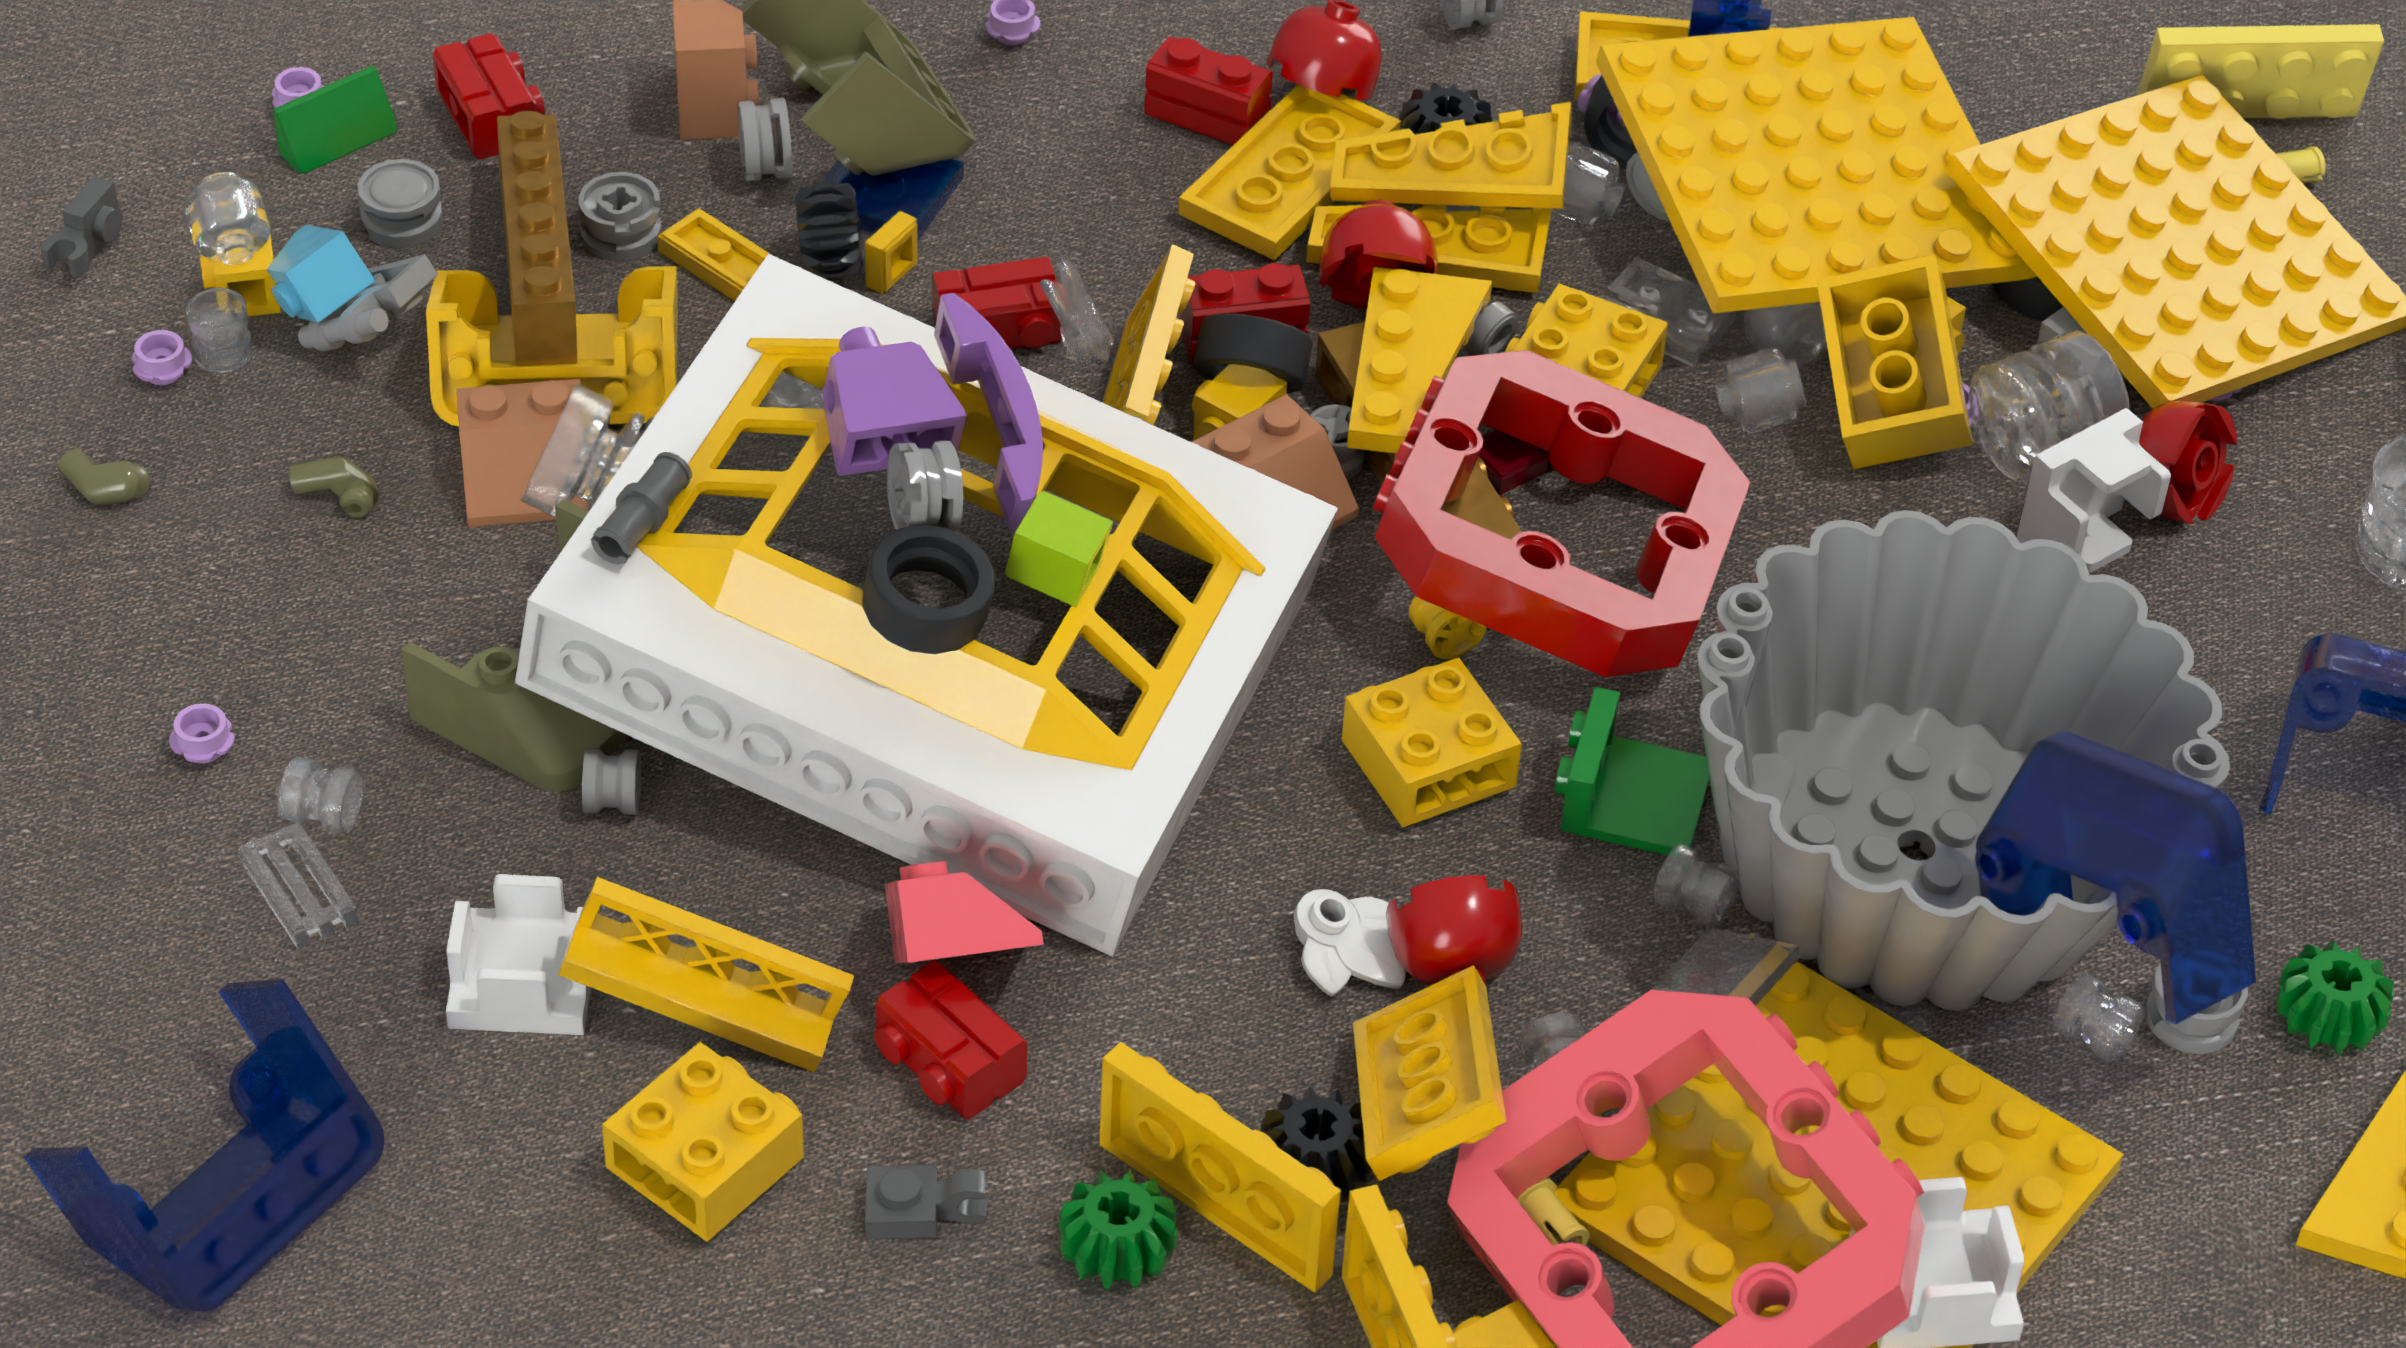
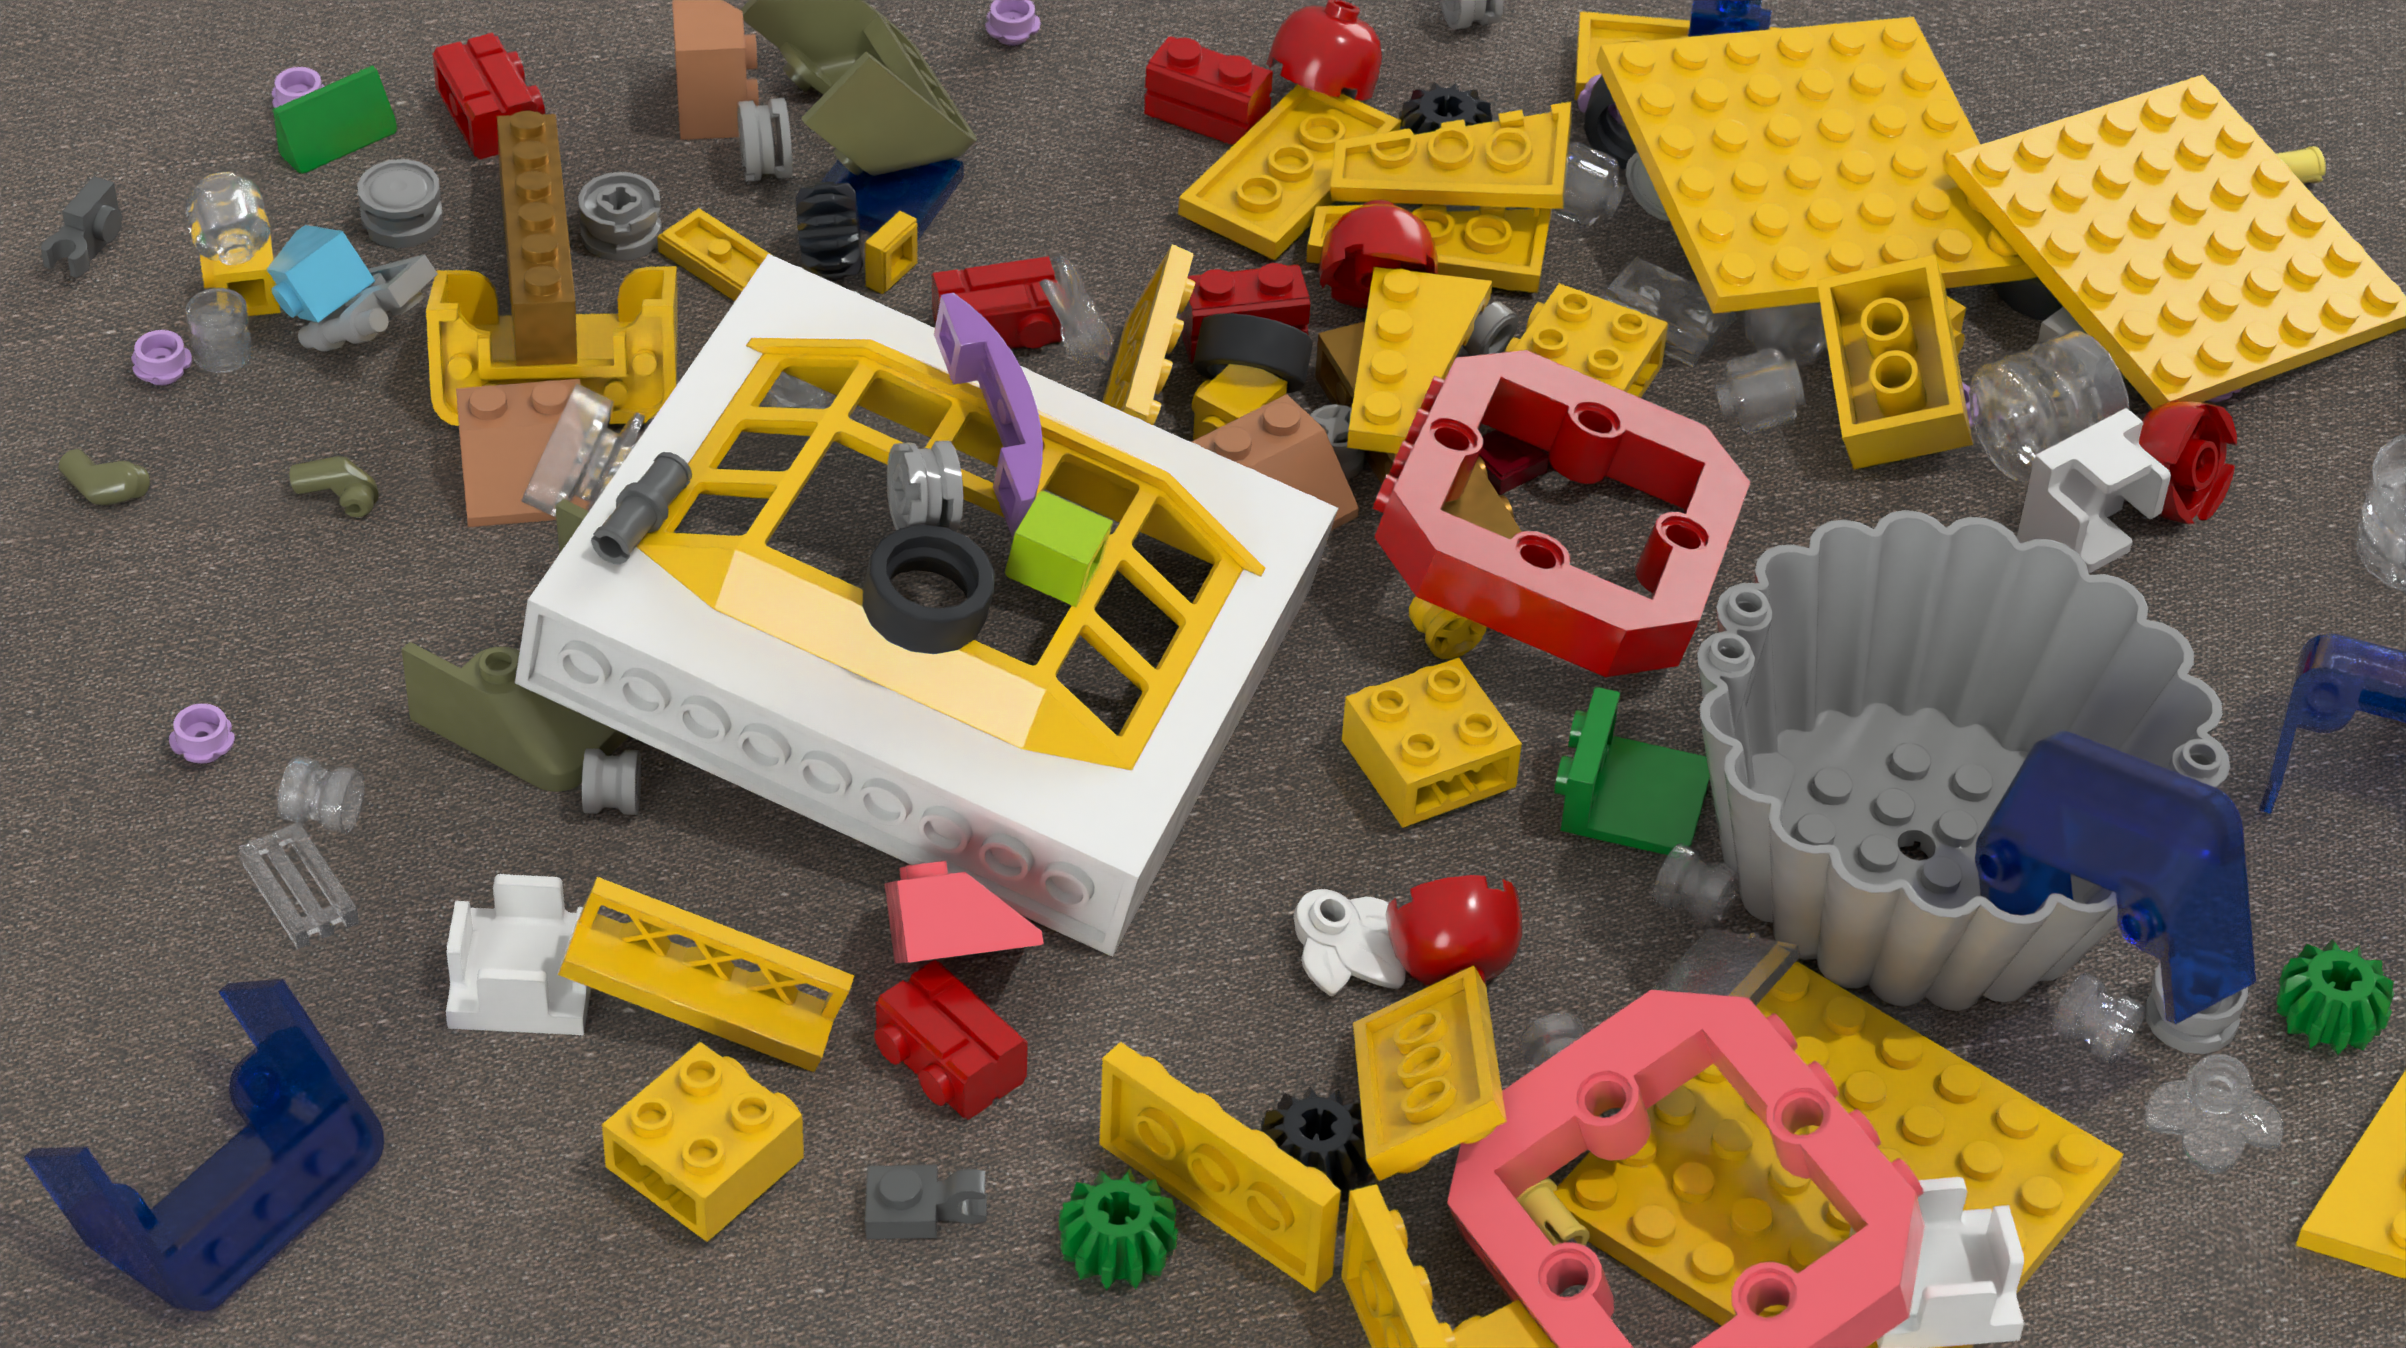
medium lavender torso [823,327,967,476] -> none
light yellow plate [2136,24,2384,119] -> none
none -> clear plate [2144,1054,2283,1174]

